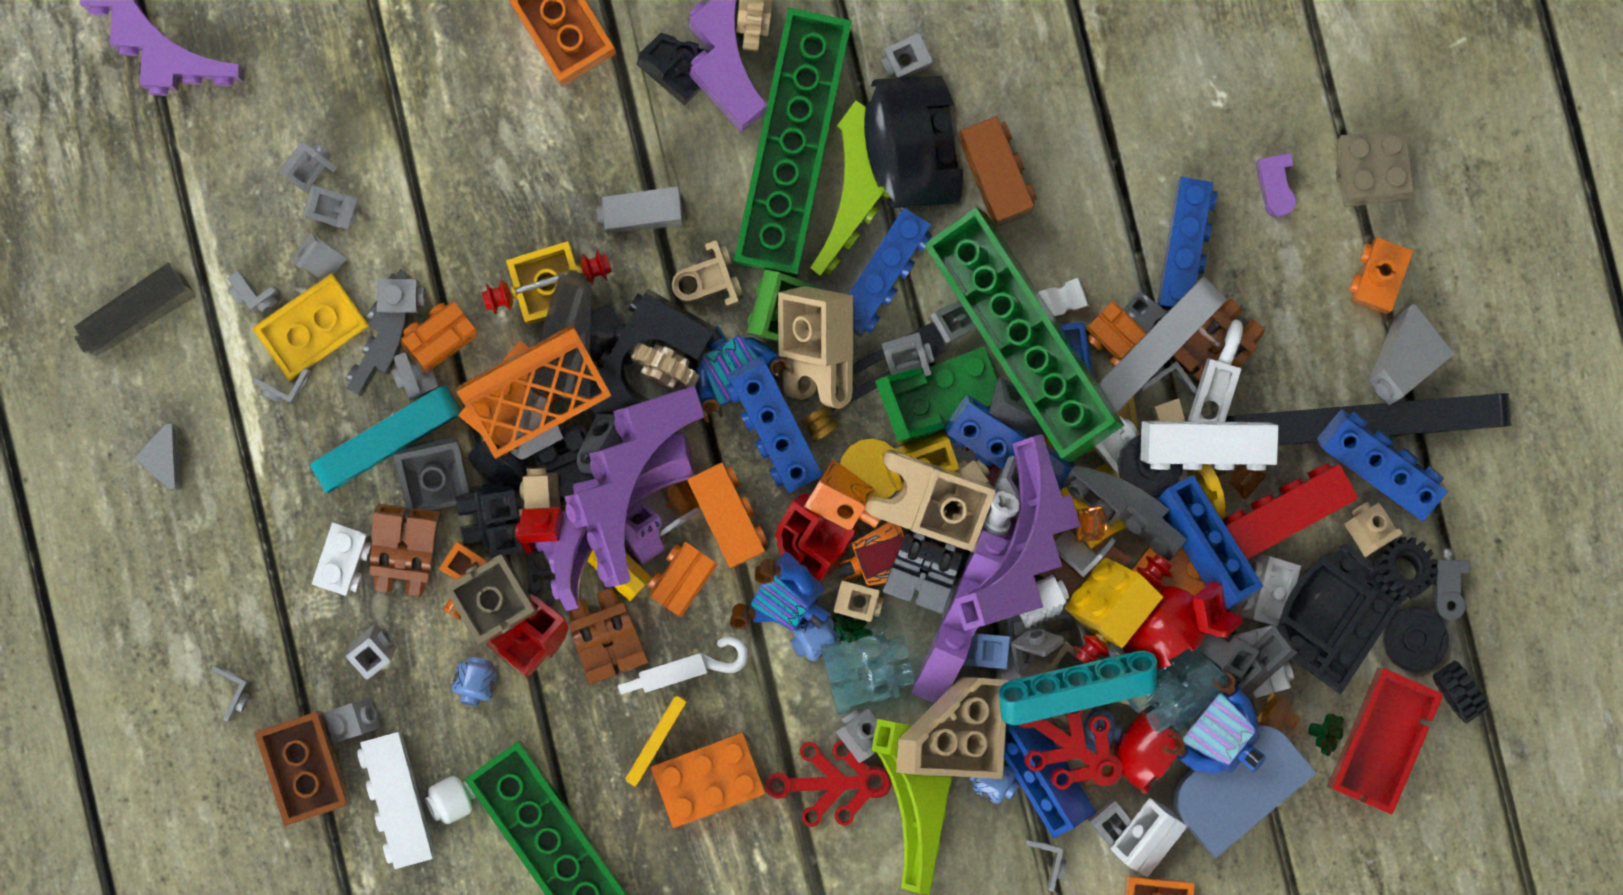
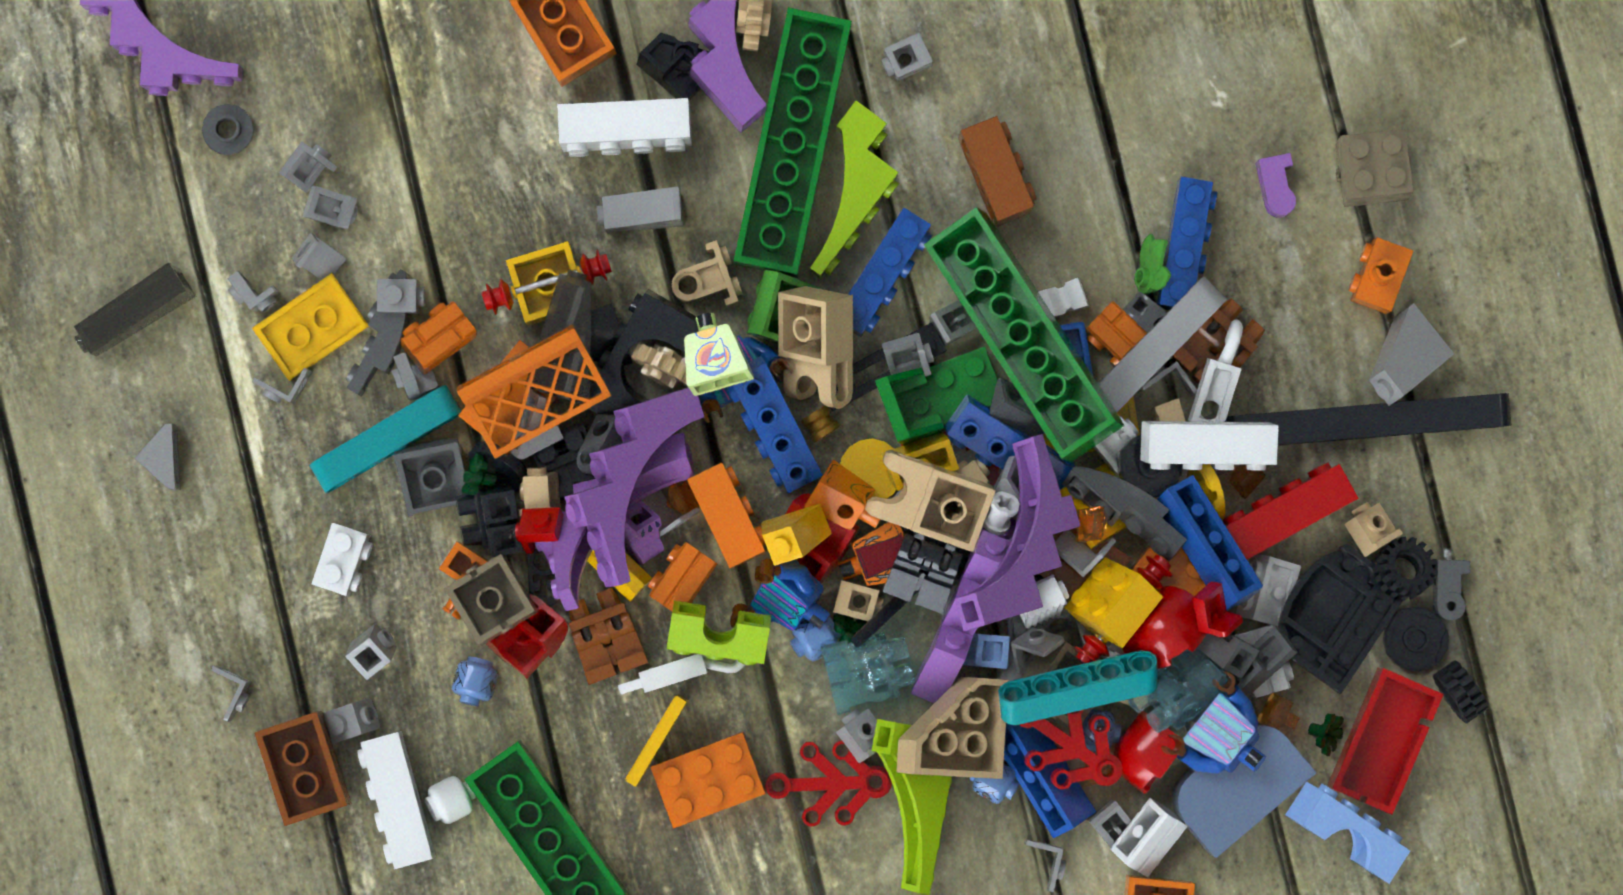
dark orange hips [369,503,441,597] -> none
black slope [864,76,963,209] -> none
blue brick [1317,409,1448,521] -> none
none -> dark grey piece [202,104,253,155]
none -> dark green plant [461,453,497,495]
none -> white brick [557,98,692,157]
none -> lime arch [666,601,771,665]
none -> yellowish green torso [684,313,754,396]
none -> yellow slope [761,504,832,566]
none -> black bar [851,590,919,648]
none -> bright green plate [1134,234,1171,295]
none -> light blue arch [1285,782,1410,884]

